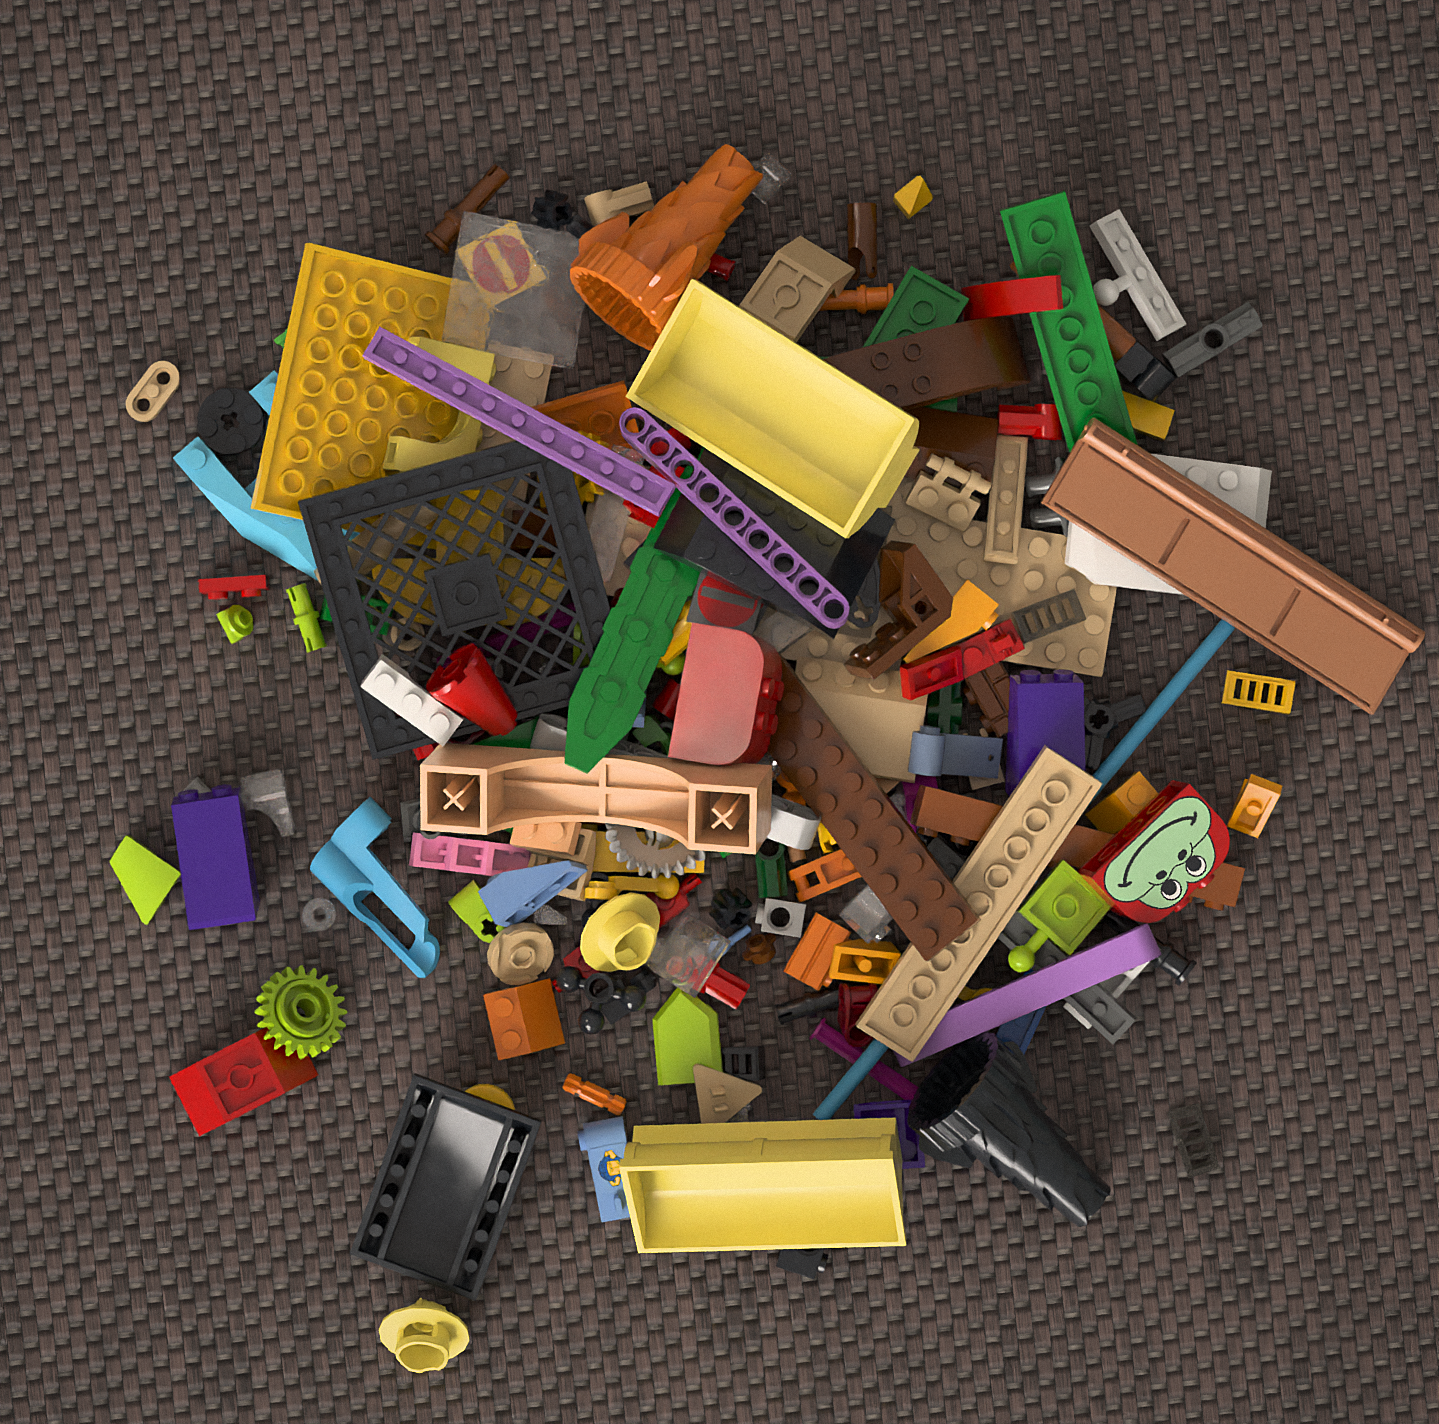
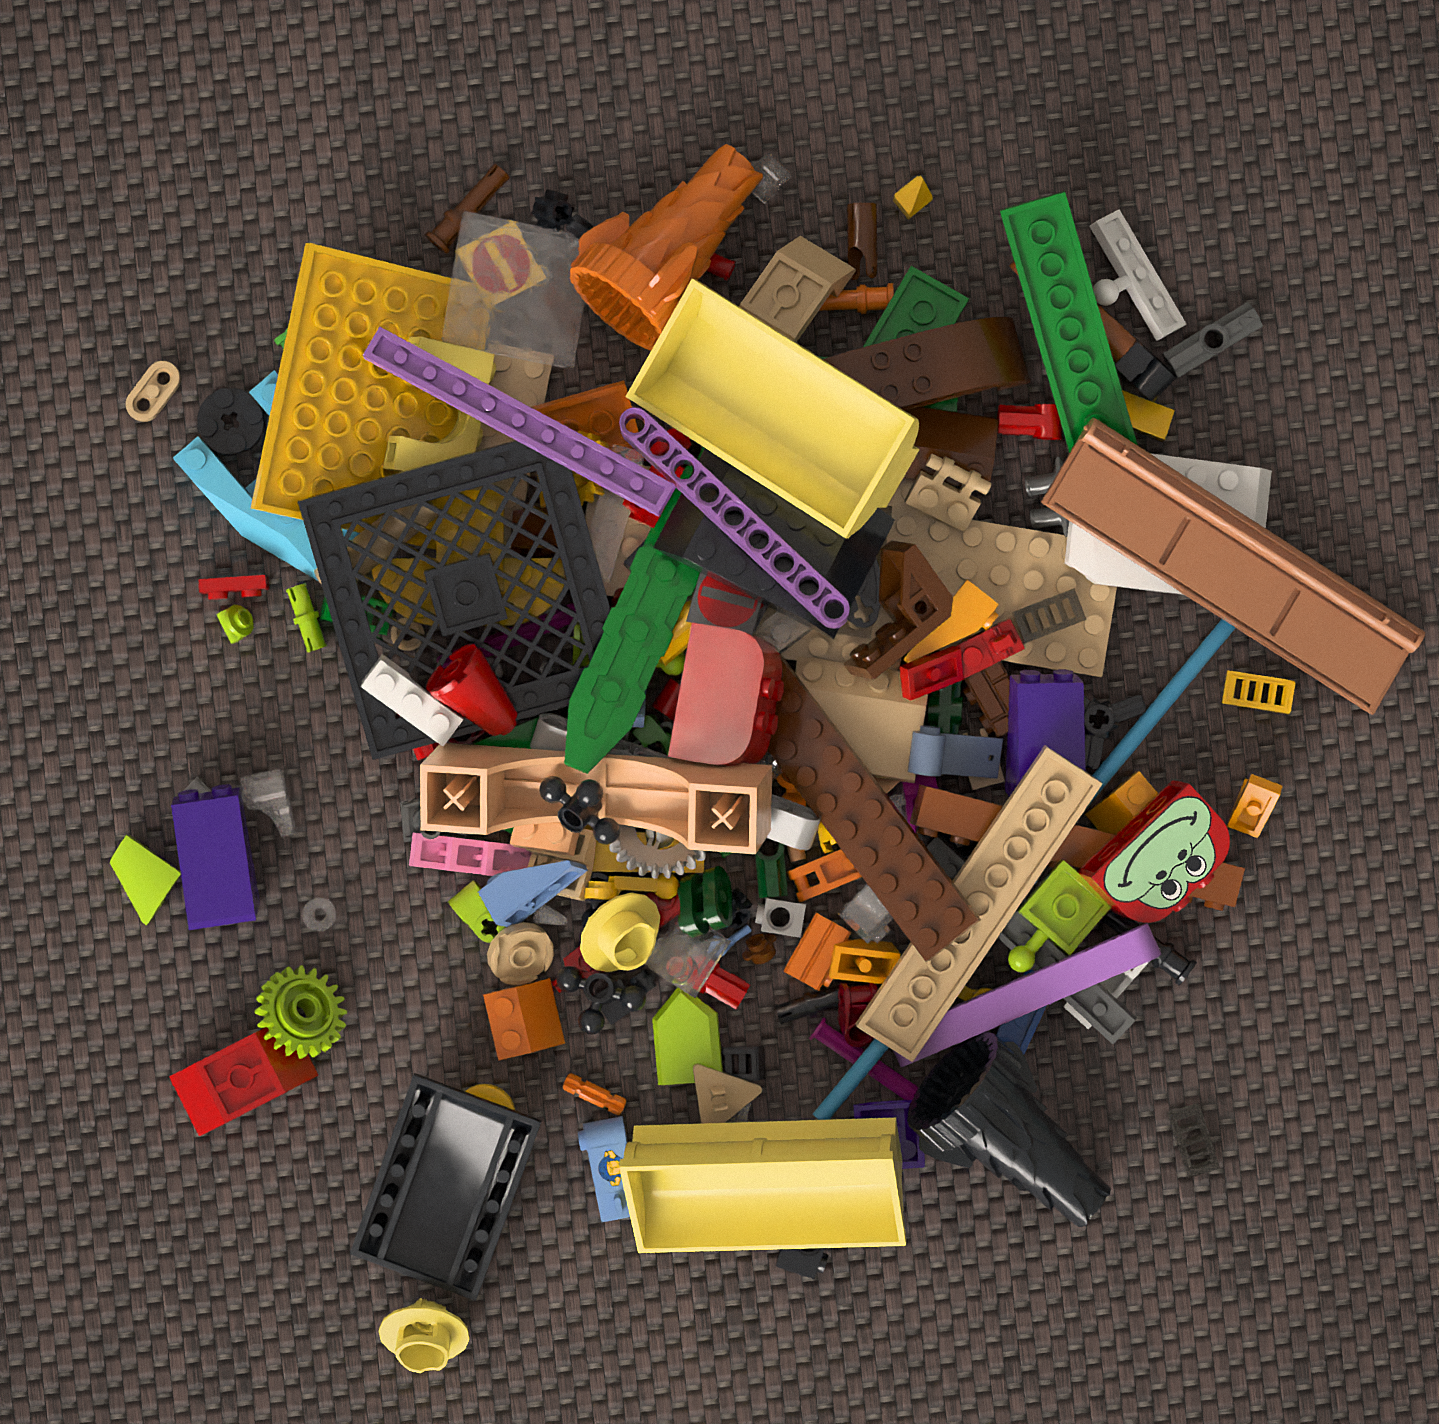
dark azure panel [310,797,440,978] -> none
tan piece [584,181,654,226] -> none
red slope [961,275,1063,321] -> none
tan tile [984,434,1028,565] -> none
none -> black piece [539,776,620,845]
none -> dark green brick [677,865,732,938]

